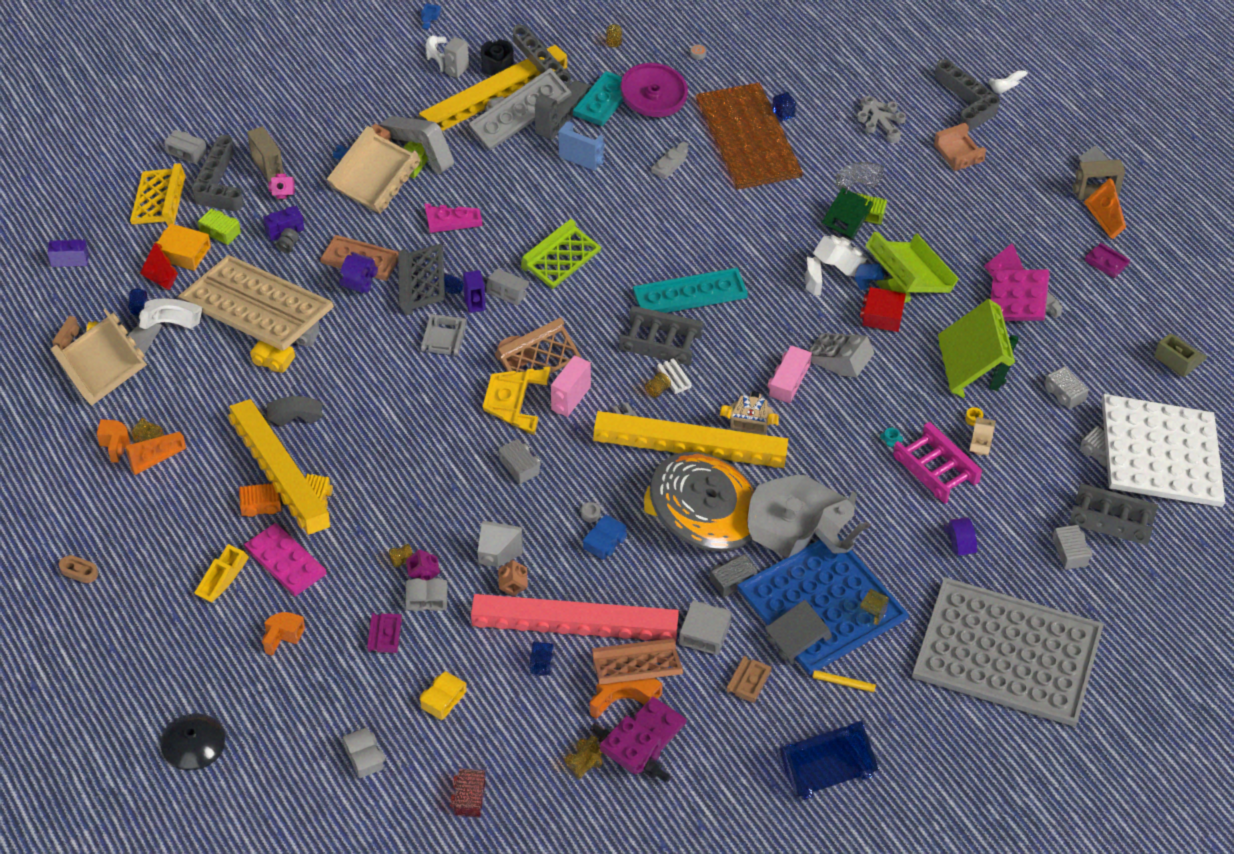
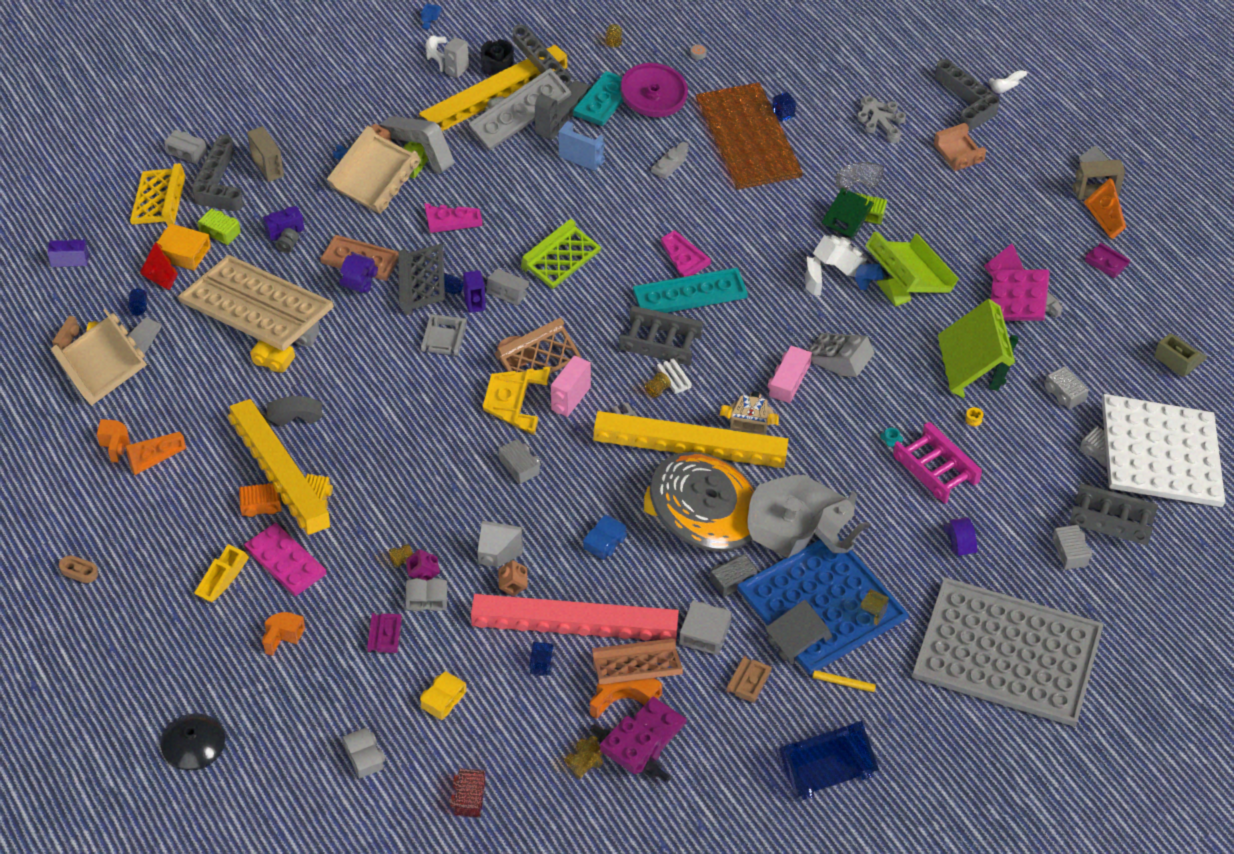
clear yellow brick [132,417,164,443] -> none
white arch [139,299,202,329] -> none
dark pink brick [268,174,295,199] -> none
light grey tile [581,502,600,522] -> none
red brick [860,287,906,332] -> none
tan brick [970,417,996,455] -> none
none -> dark pink wing [661,230,711,277]

